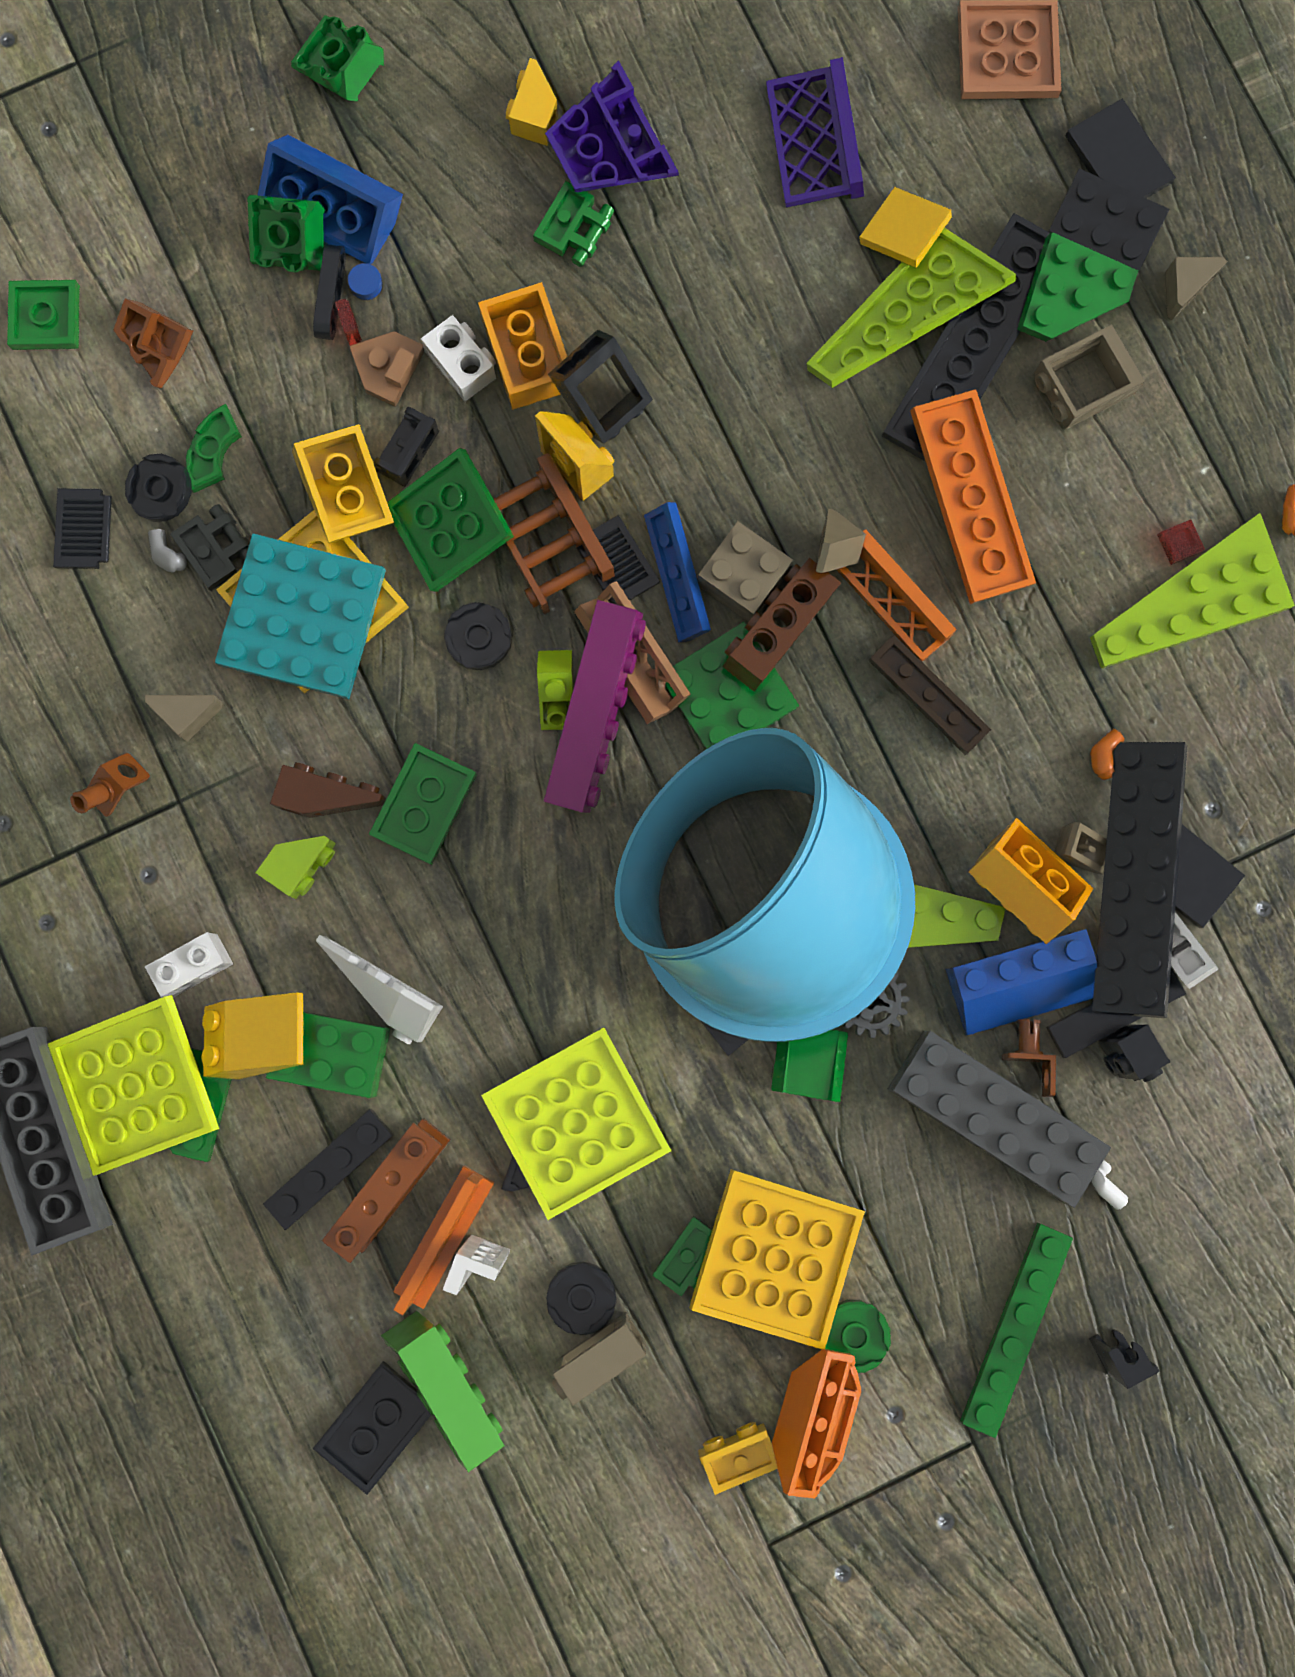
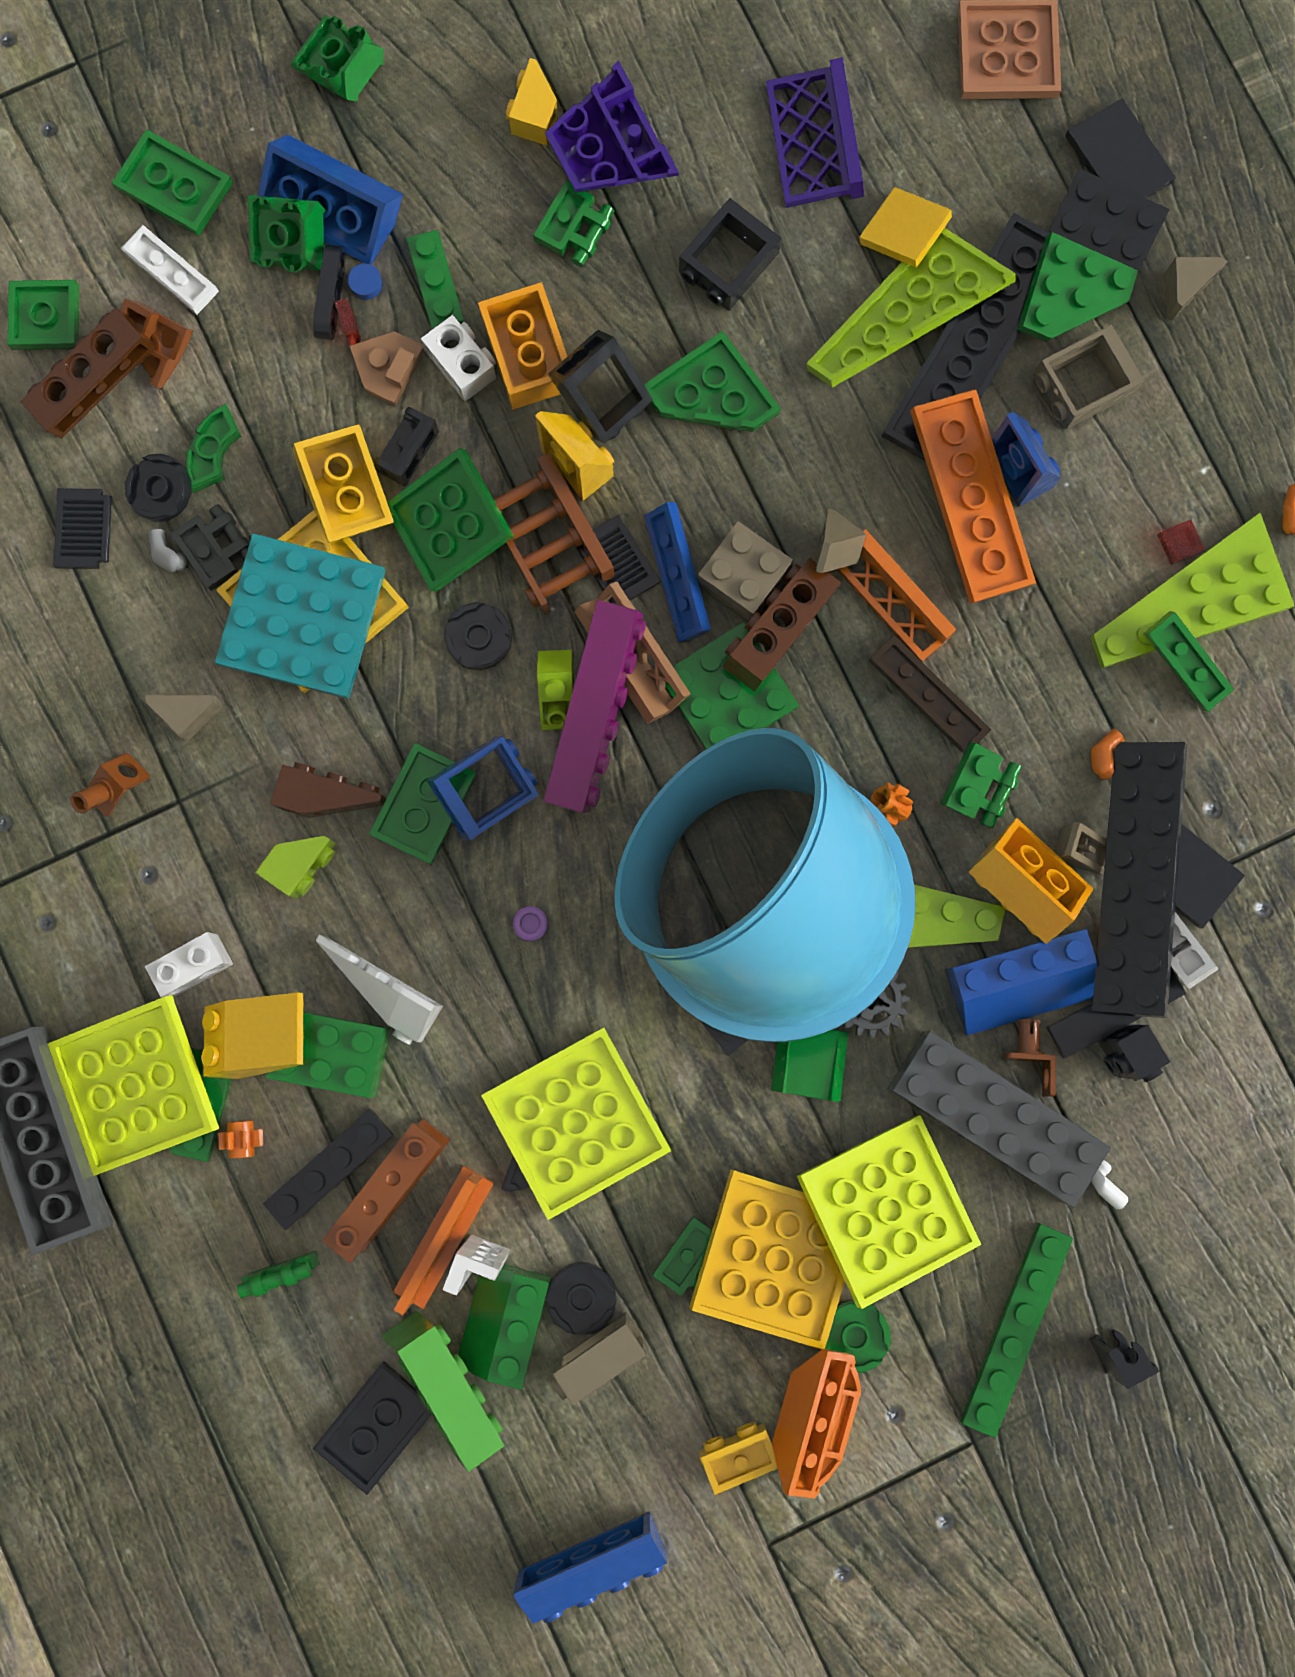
none -> reddish brown brick [20,308,156,439]
none -> green plate [112,129,233,237]
none -> white tile [121,225,219,315]
none -> orange gear [218,1120,263,1158]
none -> green plate [237,1251,320,1299]
none -> green plate [406,229,464,330]
none -> blue window [426,736,539,840]
none -> green slope [458,1264,551,1390]
none -> medium lavender tile [513,906,548,941]
none -> blue slope [514,1512,667,1624]
none -> green plate [644,330,781,432]
none -> black window [679,198,782,311]
none -> neon yellow plate [797,1115,981,1309]
none -> orange gear [870,782,913,827]
none -> green plate [940,742,1022,829]
none -> blue slope [992,412,1061,507]
none -> green plate [1143,611,1234,712]

